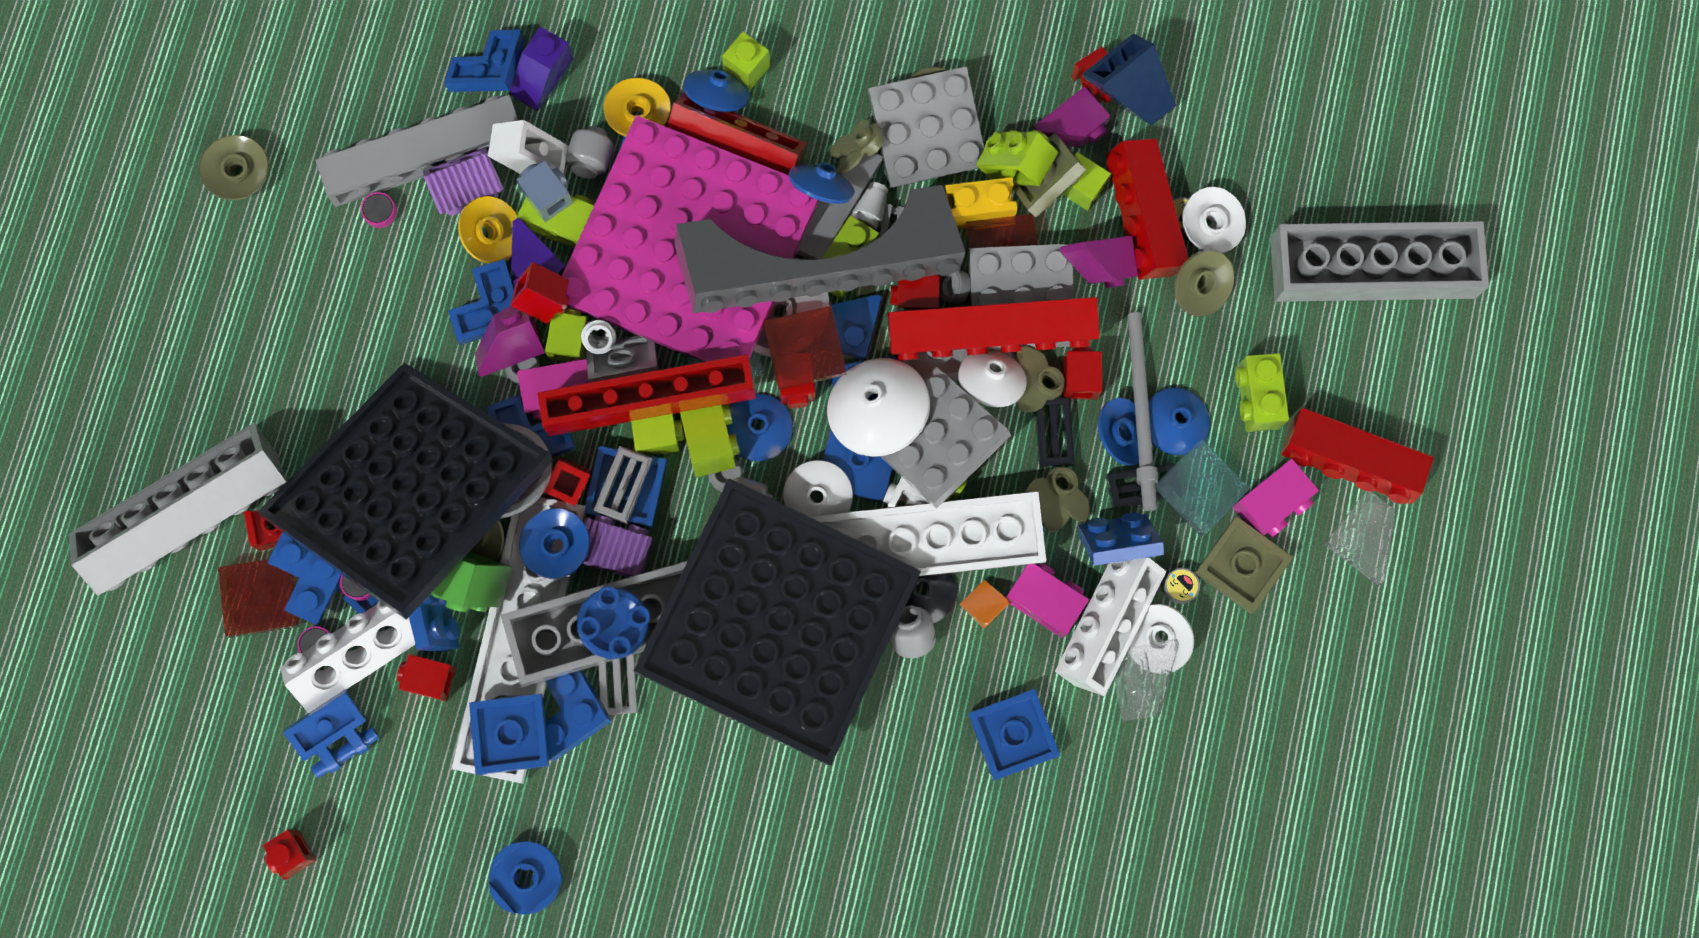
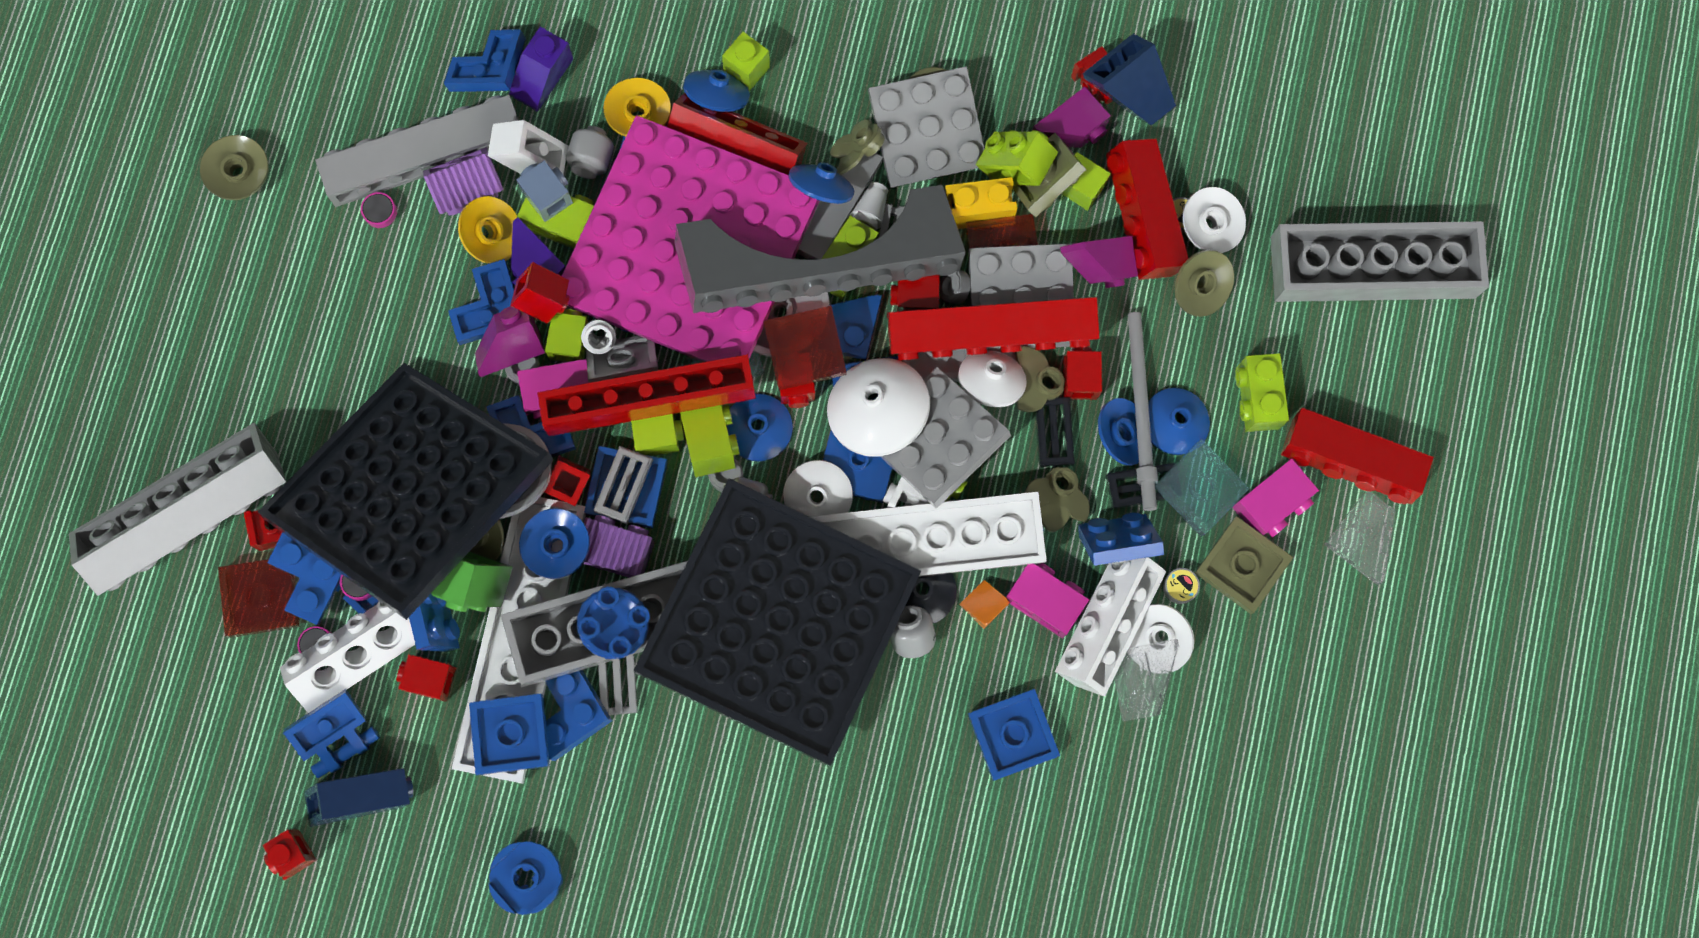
none -> dark blue slope [304,768,413,827]

